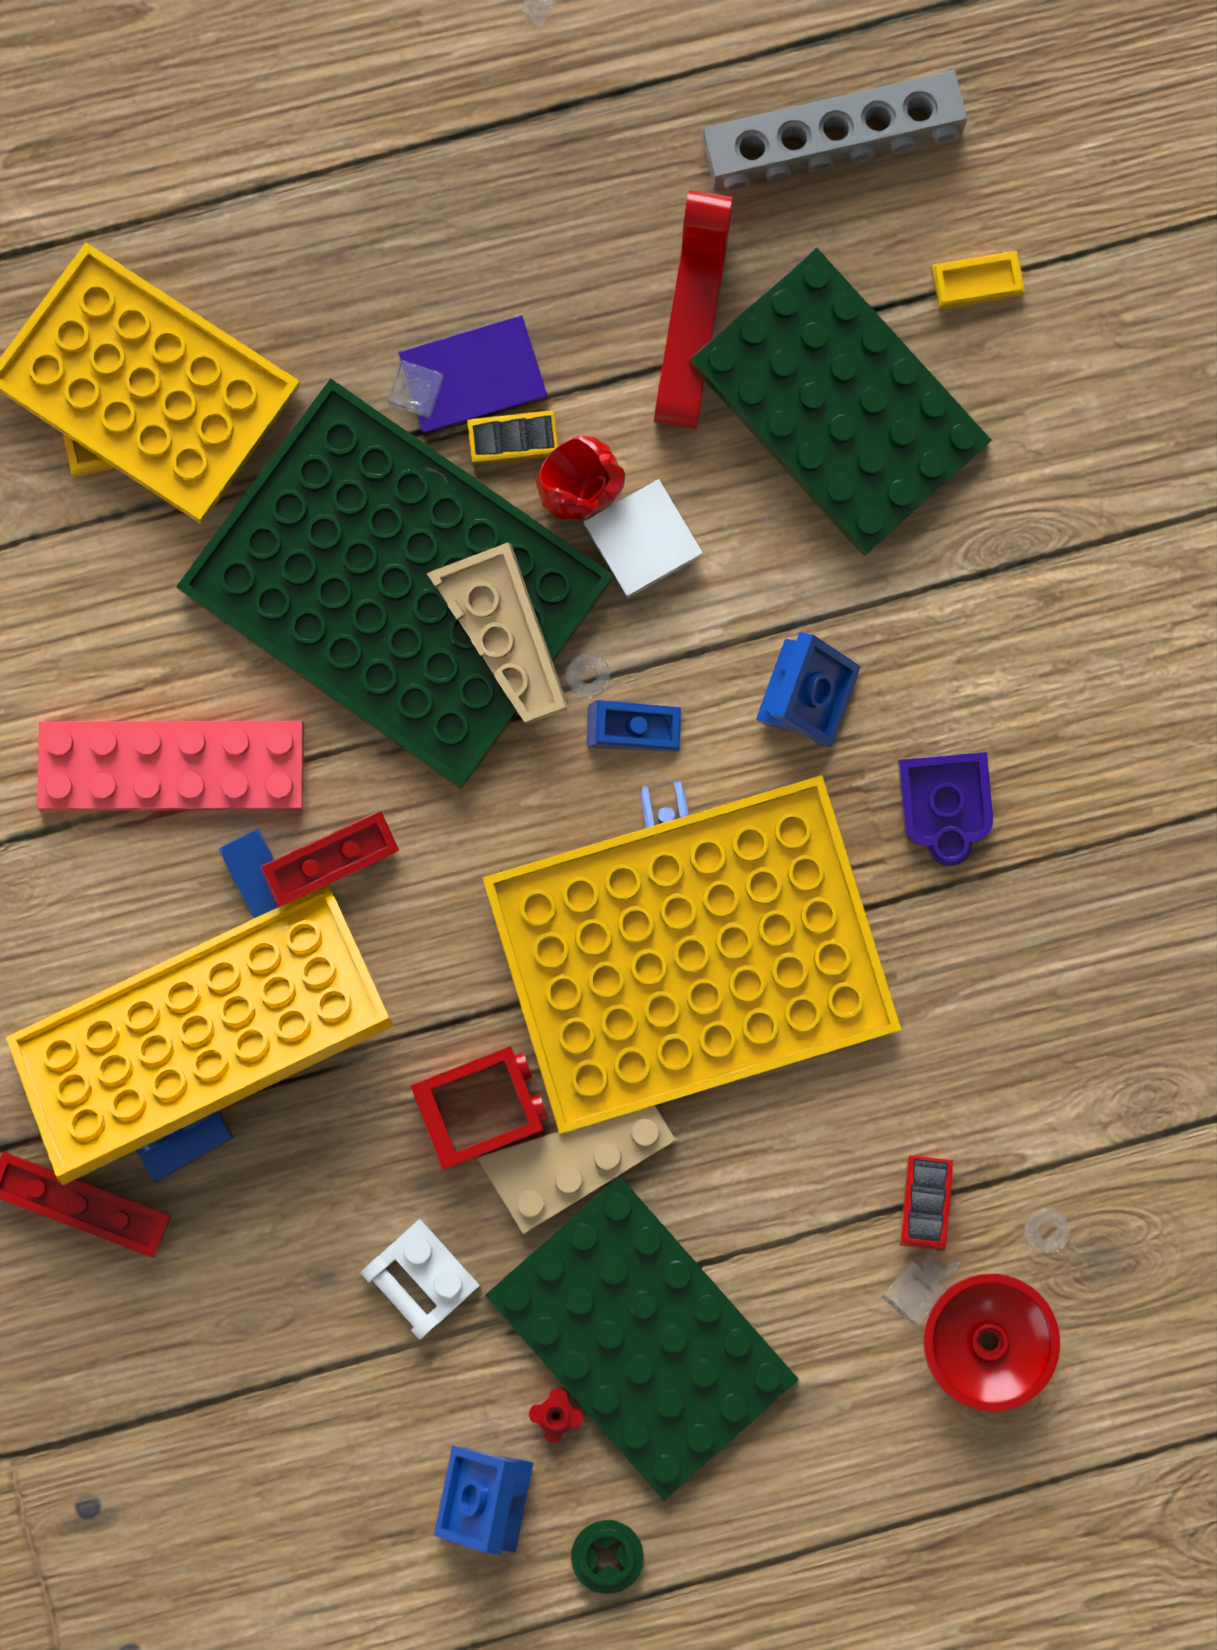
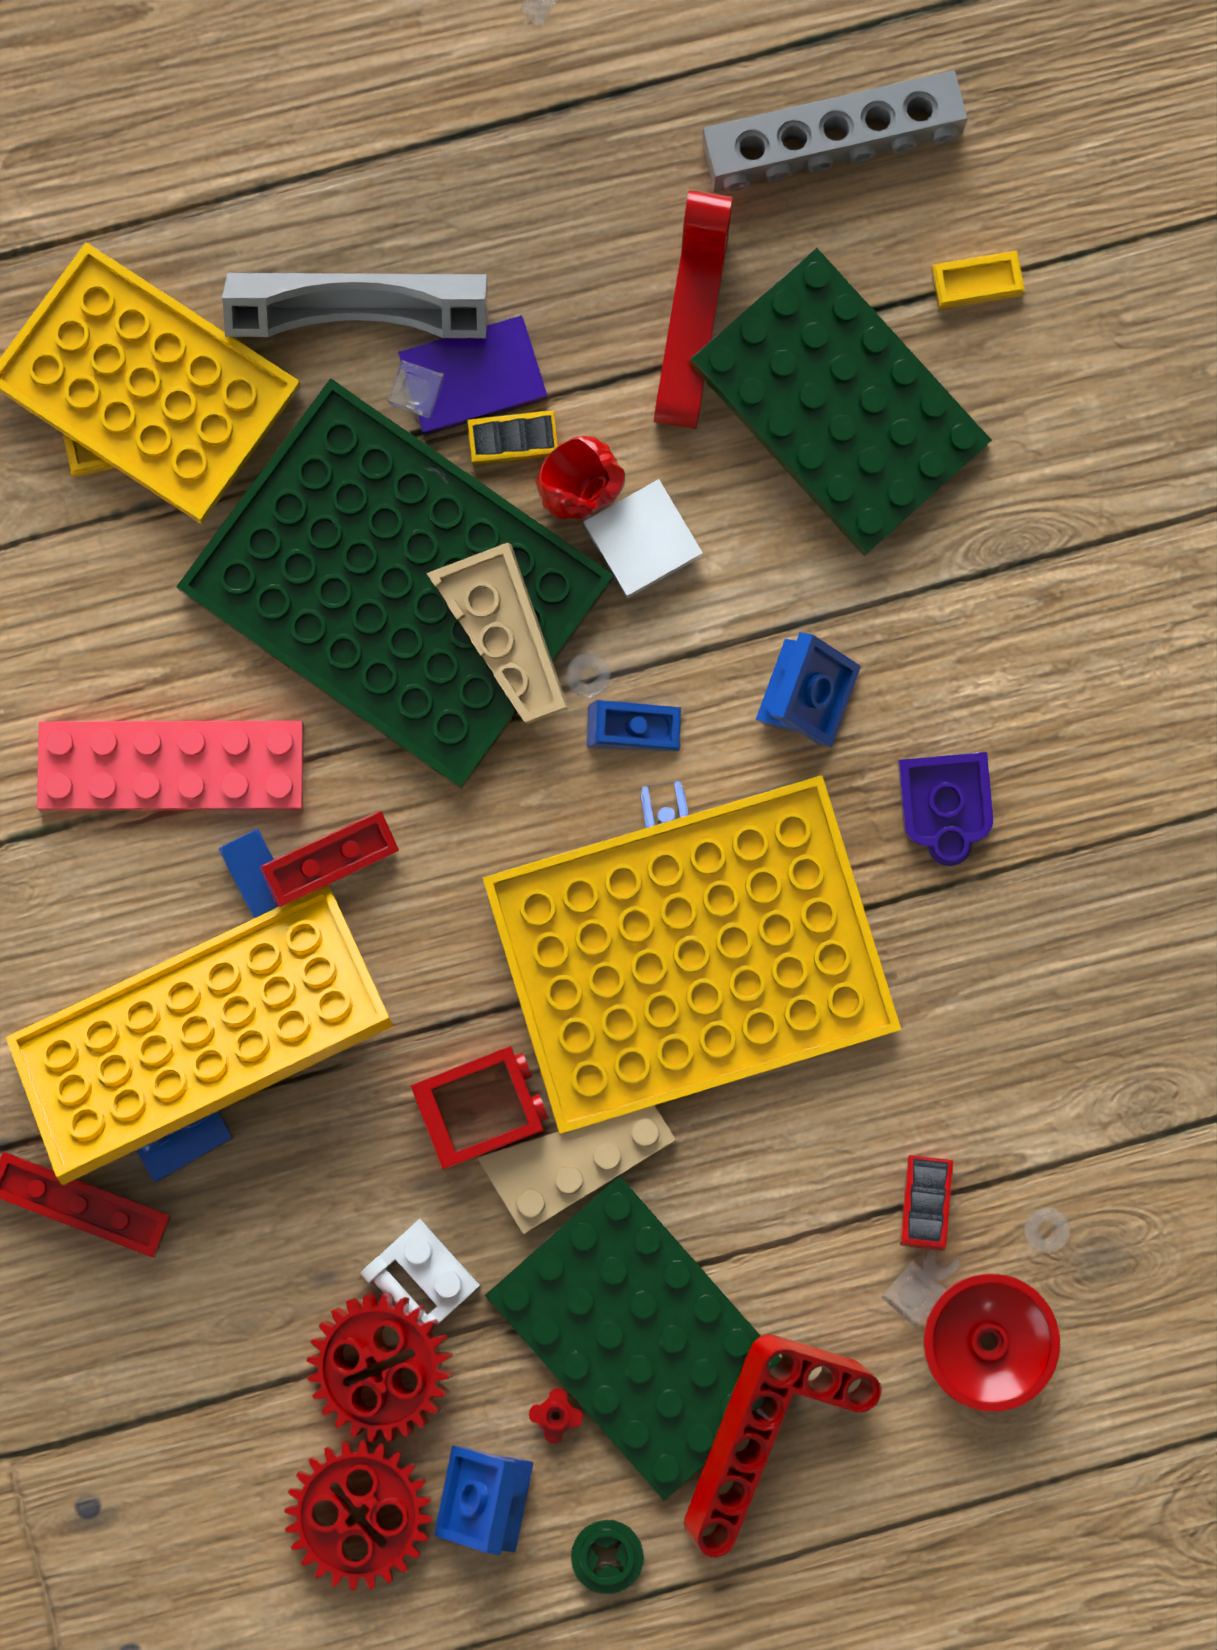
none -> light grey arch [222,273,488,338]
none -> red gear [284,1439,433,1591]
none -> red gear [307,1293,454,1442]
none -> red beam [684,1334,882,1558]

